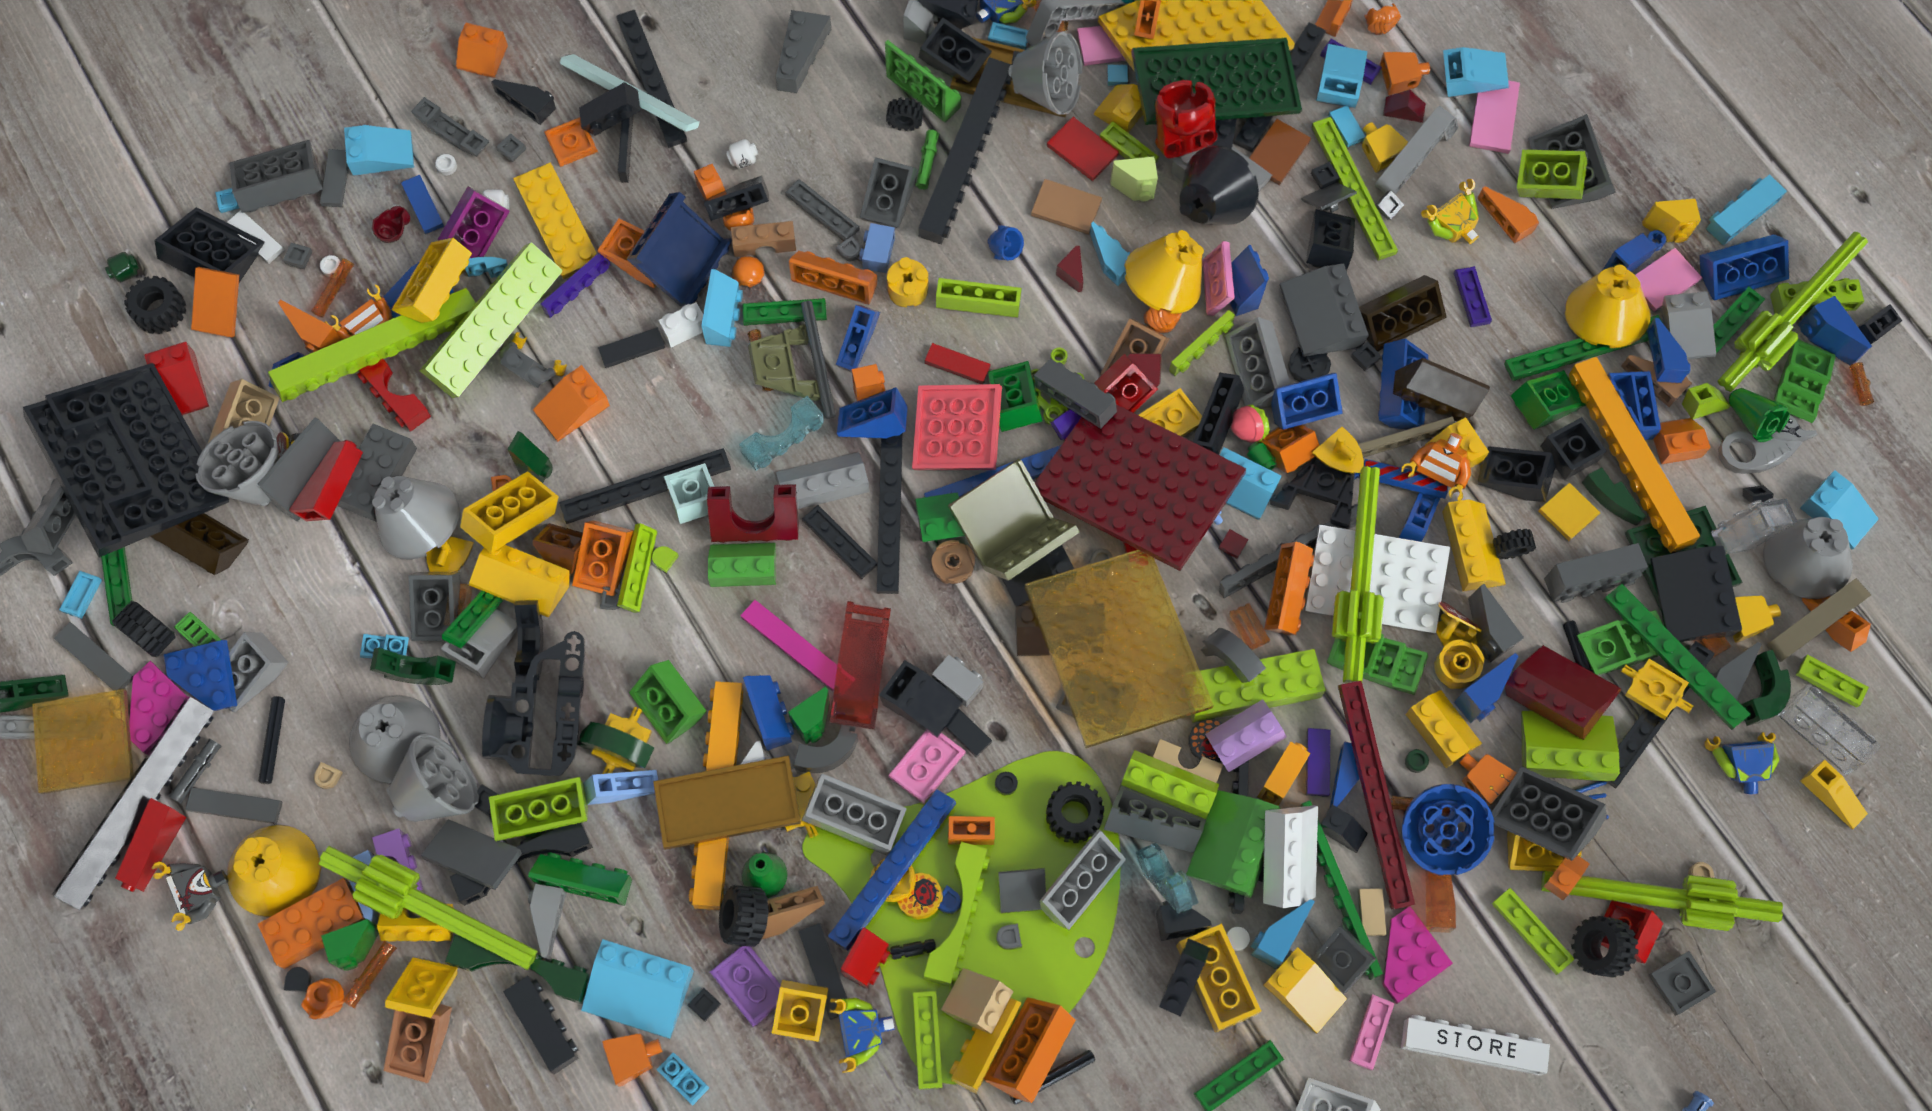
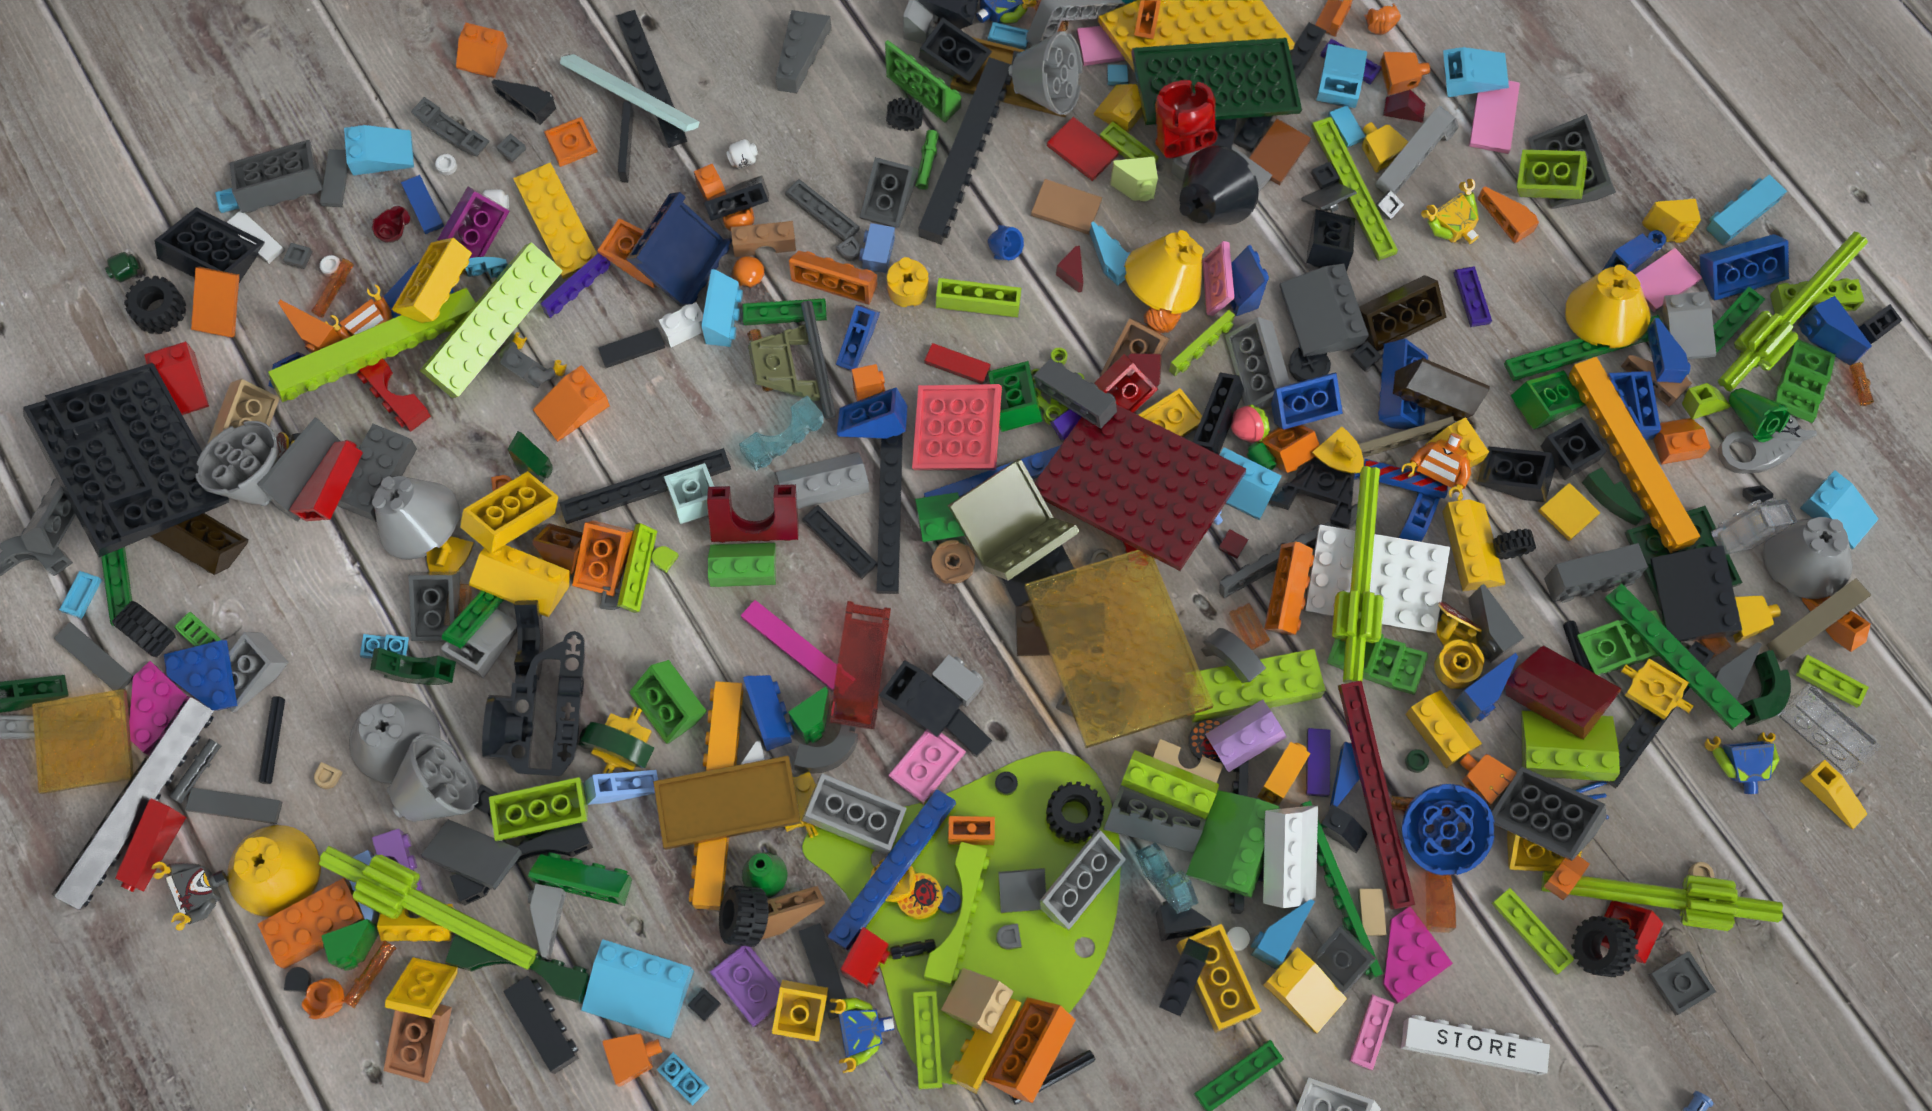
black brick [579,82,641,136] -> none

